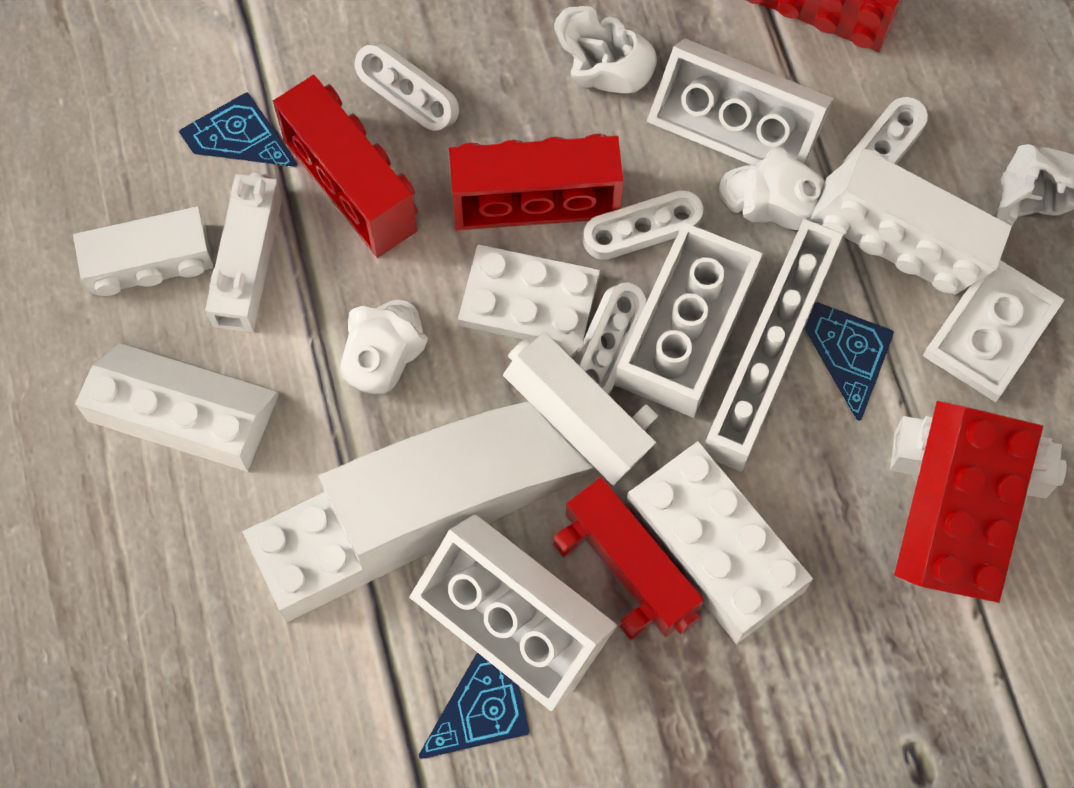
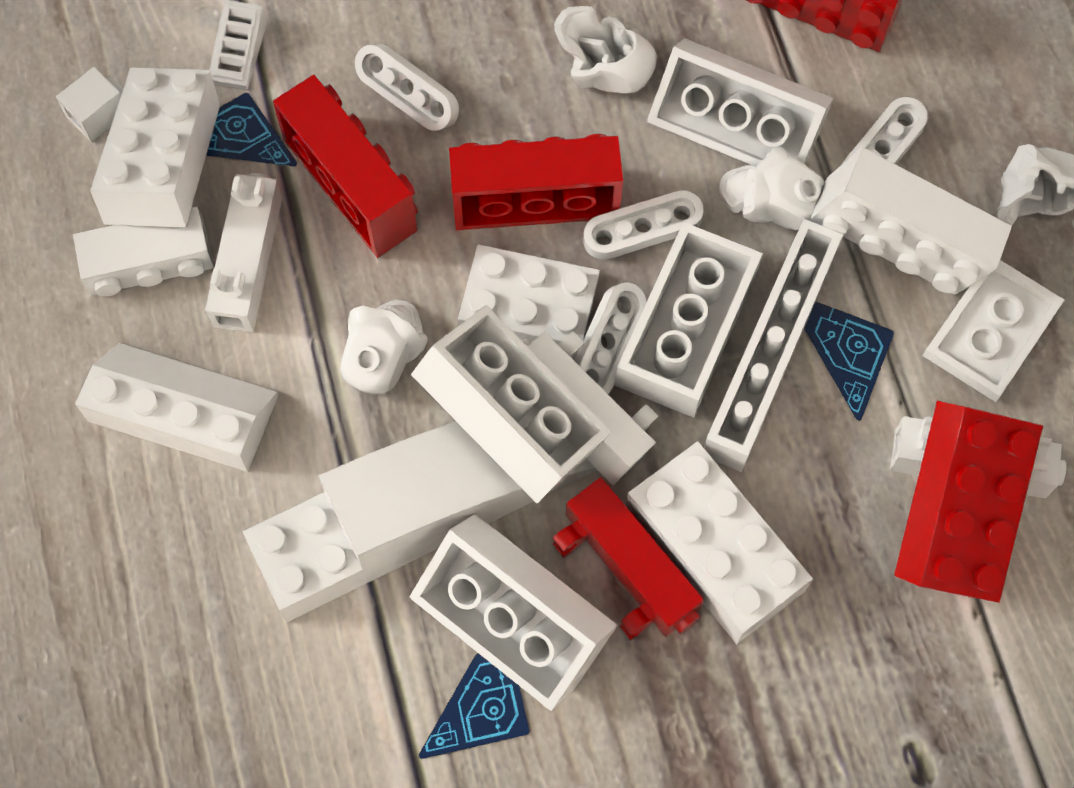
none -> white brick [56,67,123,142]
none -> white brick [90,68,220,227]
none -> white slope [210,0,267,90]
none -> white brick [411,305,611,504]

